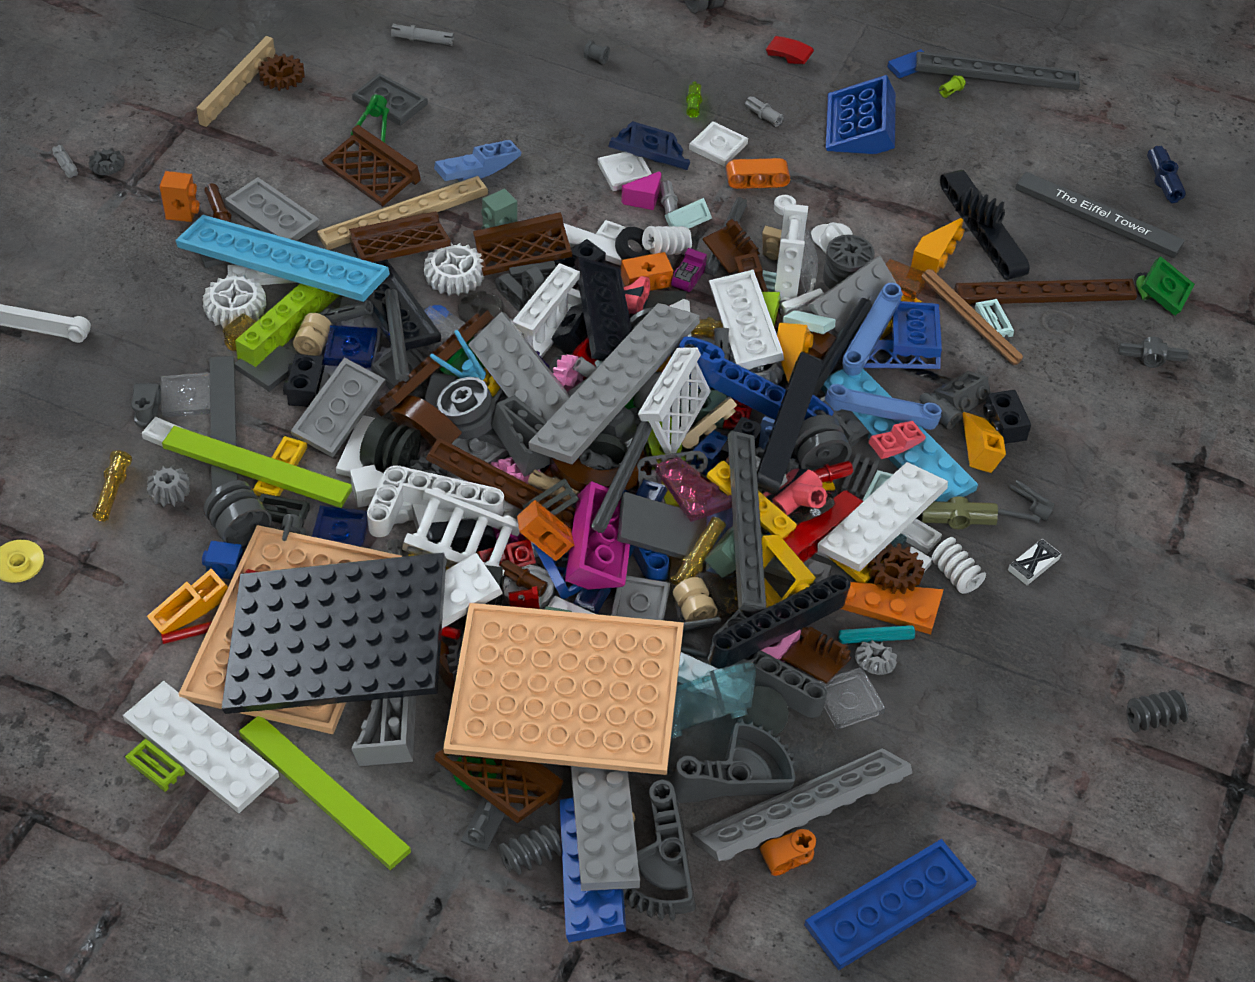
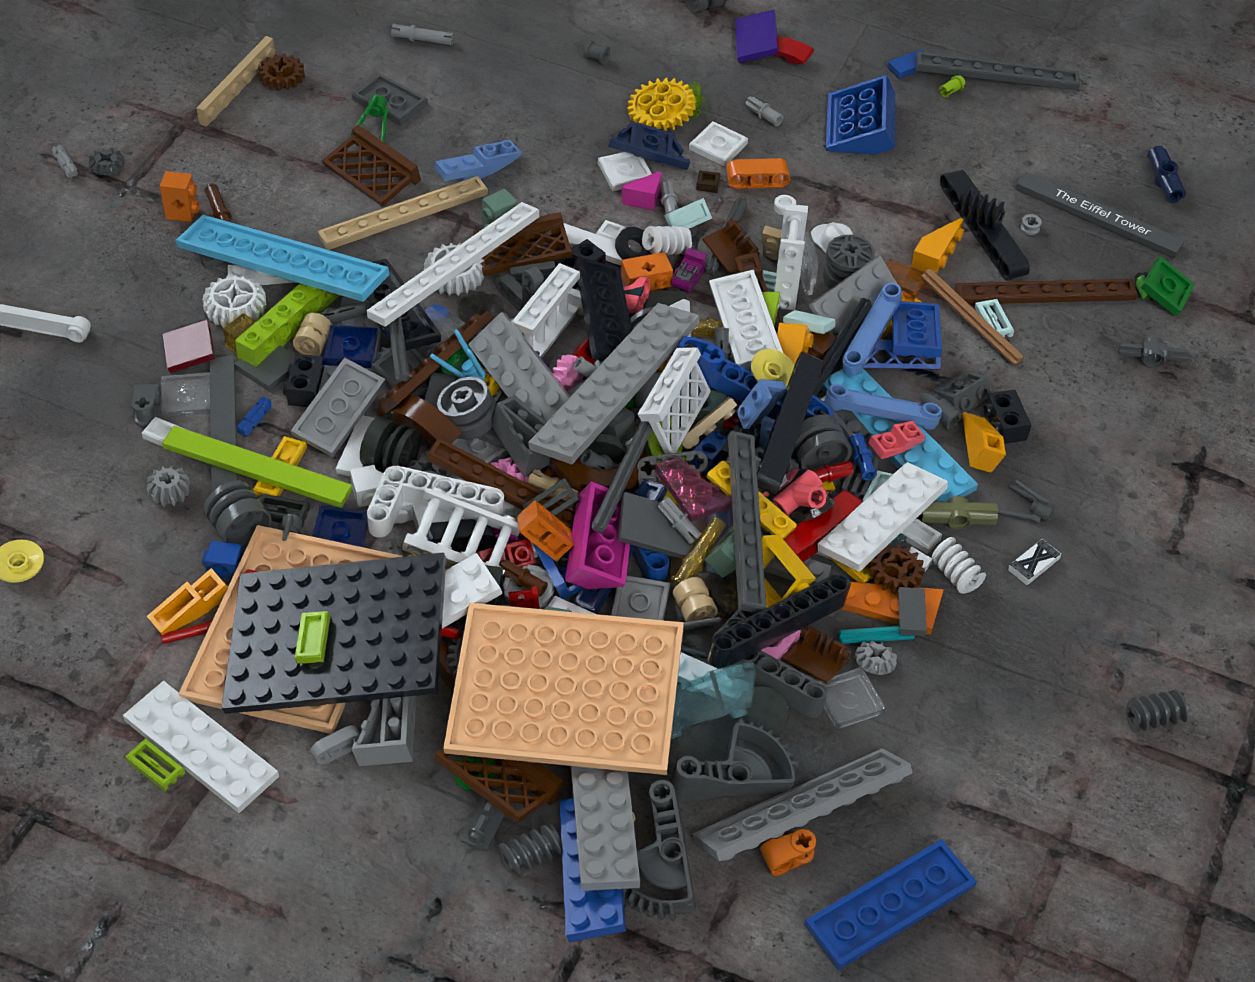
clear yellow pin [92,450,132,522] -> none
light grey plate [225,177,319,241] -> none
lime tile [239,716,411,870] -> none
reddish brown fence [349,211,451,262] -> none
black brick [551,303,588,355] -> none
white tile [780,288,824,323] -> none
none -> tile [163,320,215,373]
none -> blue axle [237,397,272,436]
none -> lime tile [294,611,330,664]
none -> light grey beam [310,725,361,764]
none -> white plate [367,202,539,326]
none -> yellow gear [627,78,696,131]
none -> light grey axle [658,497,702,544]
none -> dark brown tile [696,170,721,193]
none -> dark purple tile [735,10,779,63]
none -> medium blue bracket [736,379,787,429]
none -> light yellow dish [751,349,794,387]
none -> blue pin [849,433,877,481]
none -> dark grey tile [898,587,927,636]
none -> light grey bush [1020,214,1042,236]

